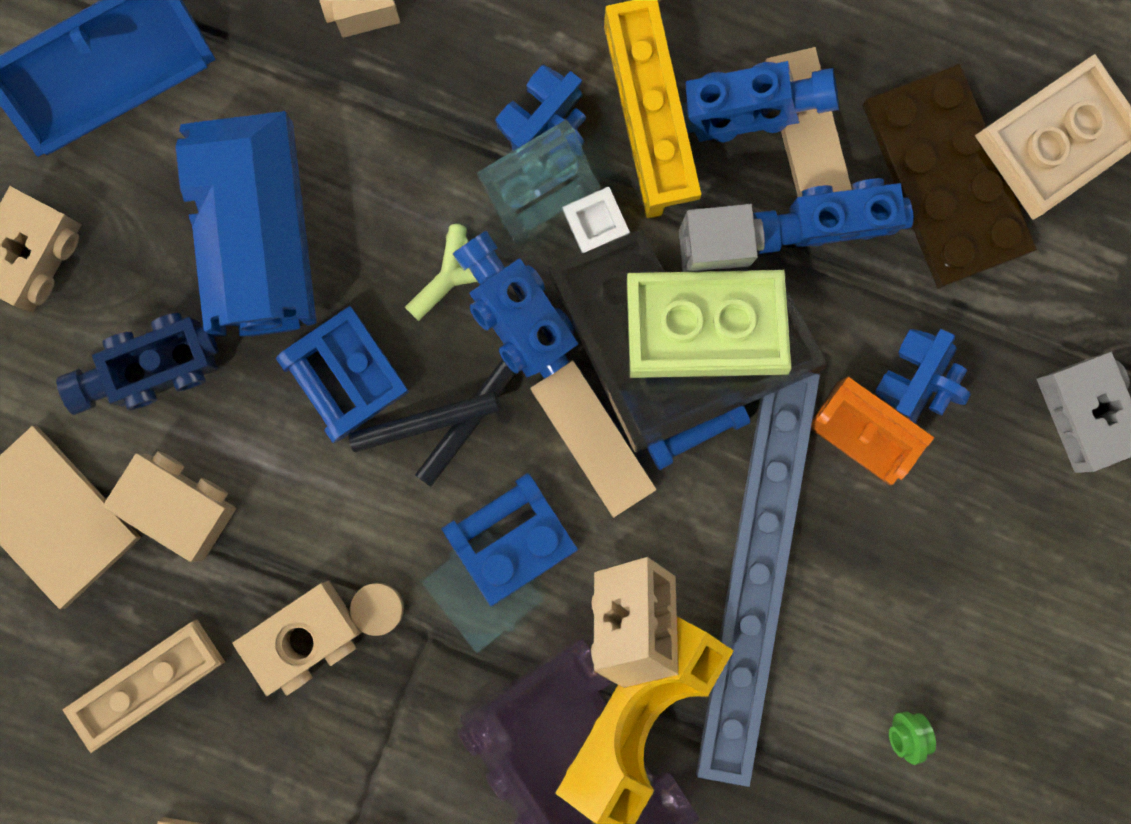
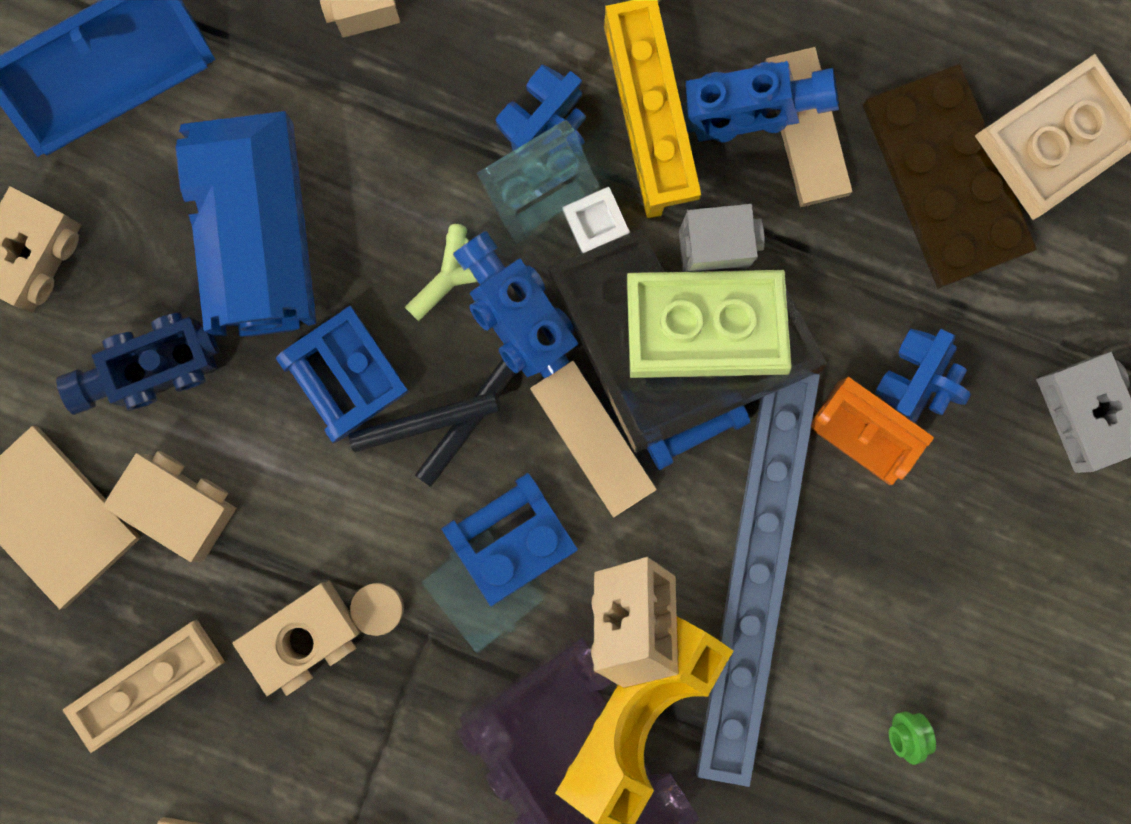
blue brick [753,178,913,254] -> none

